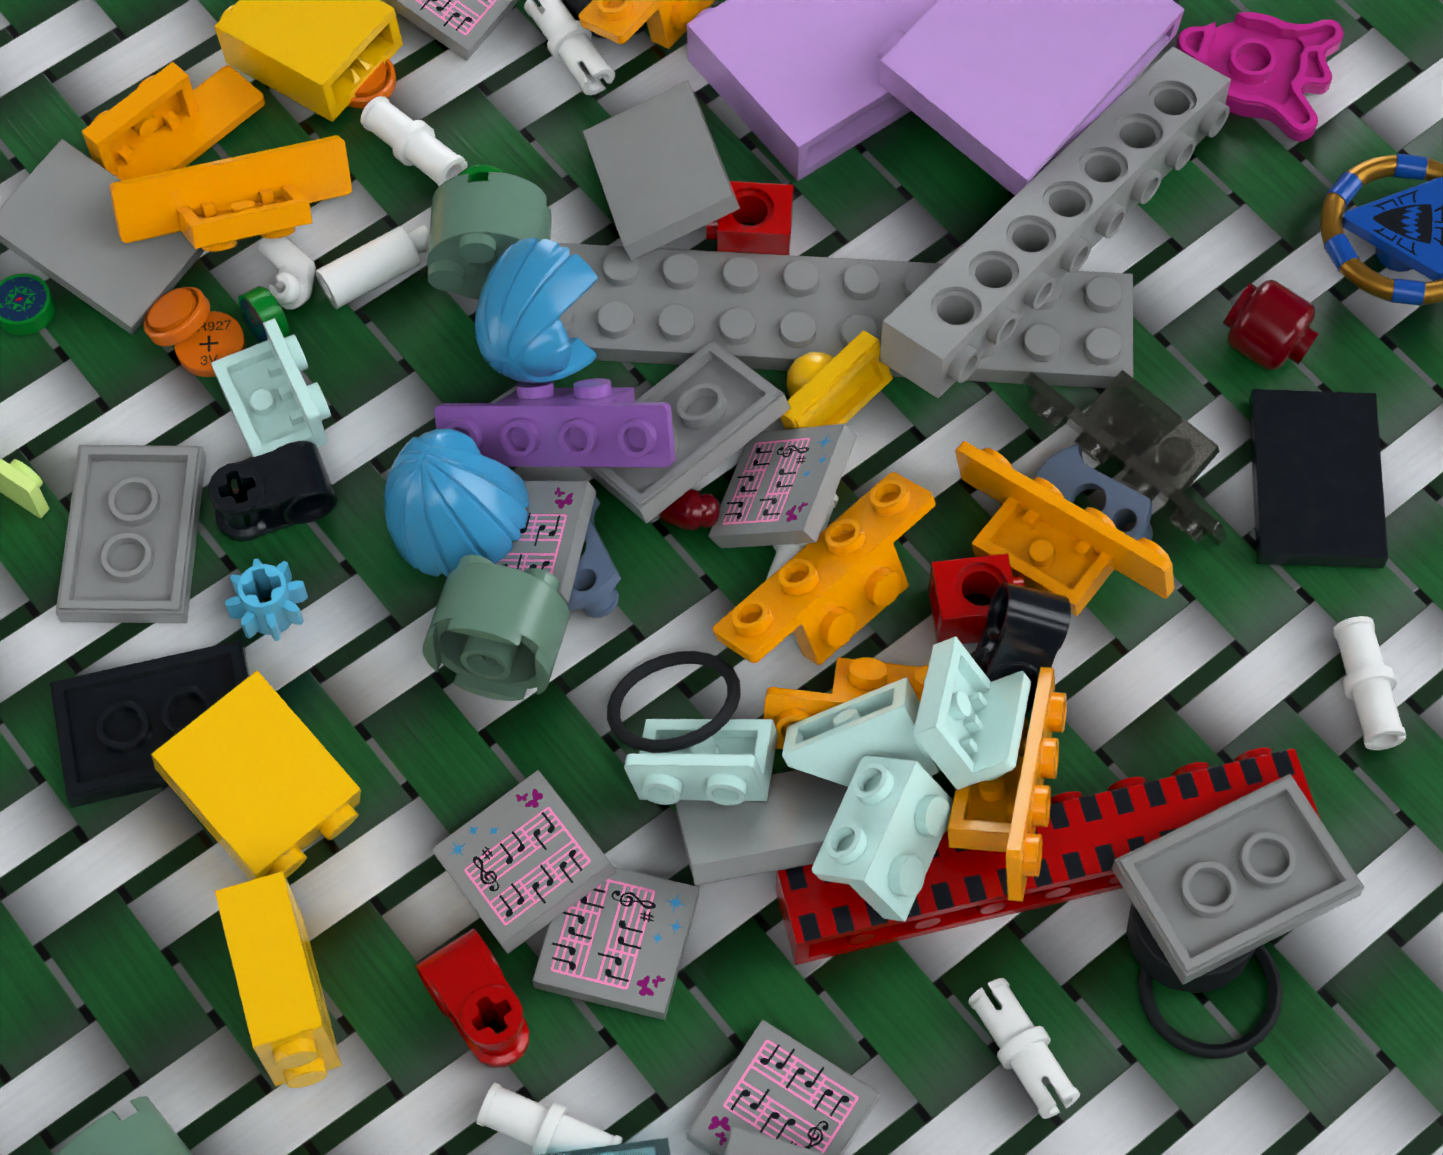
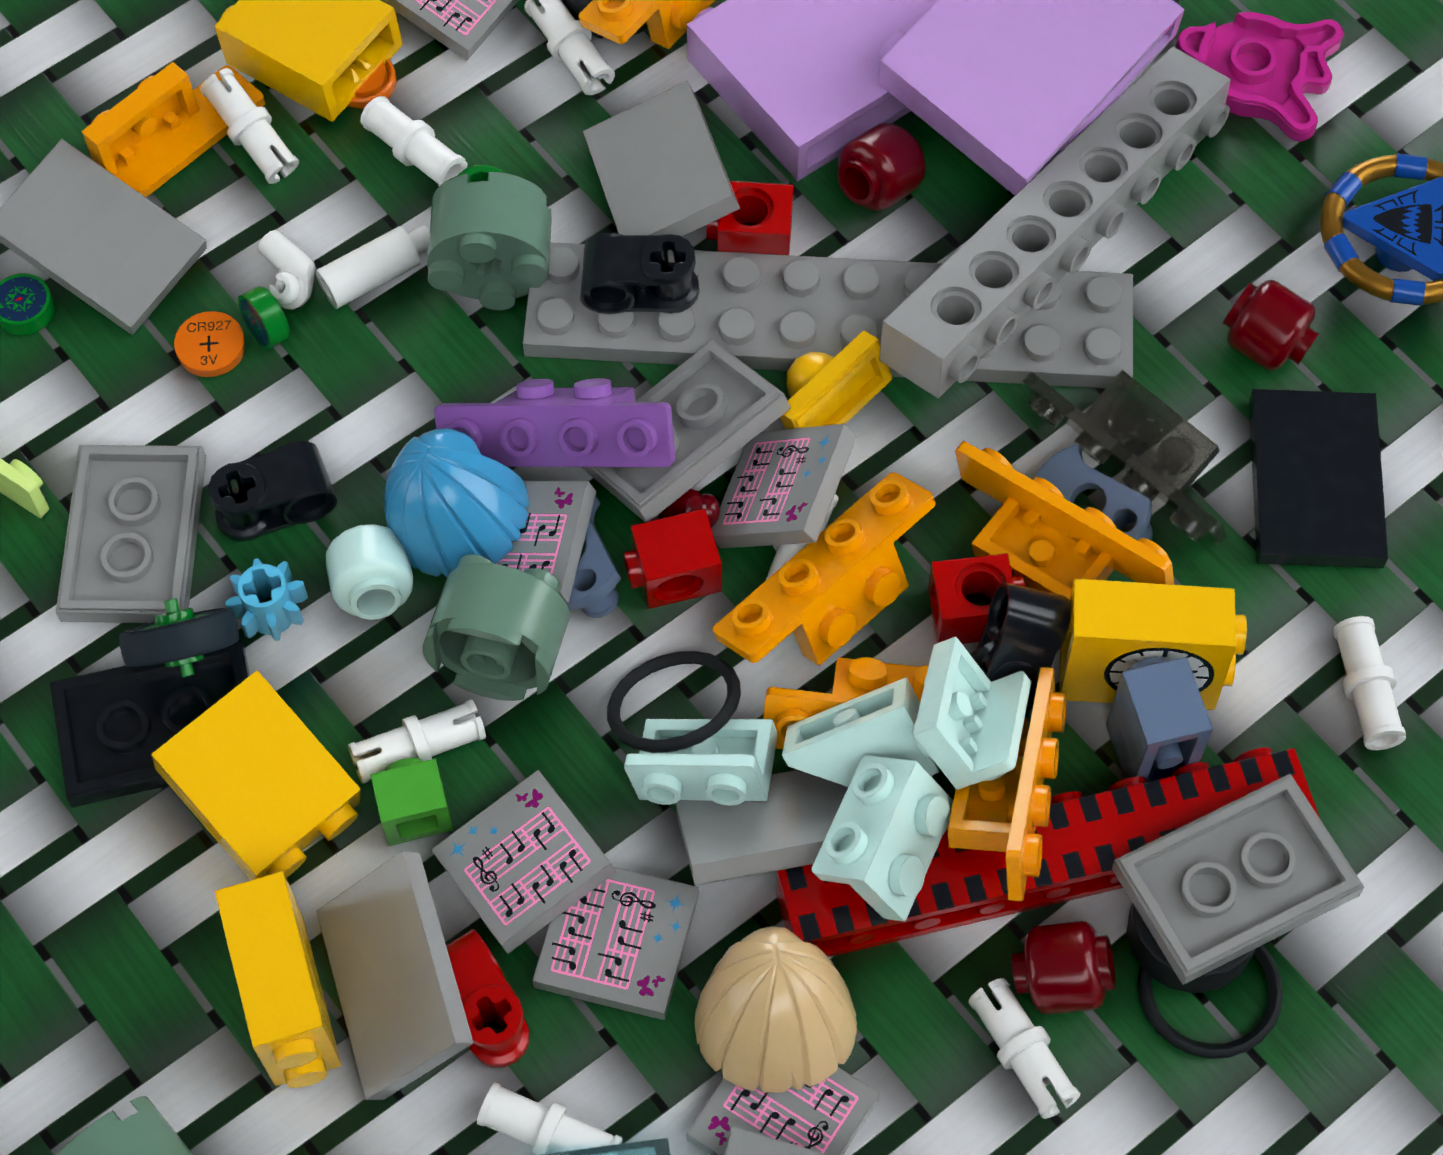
light orange bracket [109,135,352,252] -> none
orange piece [143,287,210,346] -> none
light aqua bracket [211,318,331,458] -> none
dark azure hair [474,238,598,383] -> none
none -> black wheel [119,598,239,677]
none -> white pin [199,68,299,184]
none -> light grey tile [316,851,474,1100]
none -> light aqua head [326,524,413,620]
none -> white pin [348,699,486,784]
none -> bright green plate [370,758,453,846]
none -> black piece [580,233,700,314]
none -> red brick [623,508,722,609]
none -> tan hair [694,926,857,1093]
none -> dark red head [838,123,926,211]
none -> dark red head [1012,921,1116,1015]
none -> yellow brick [1059,578,1247,710]
none -> sand blue brick [1106,657,1213,782]

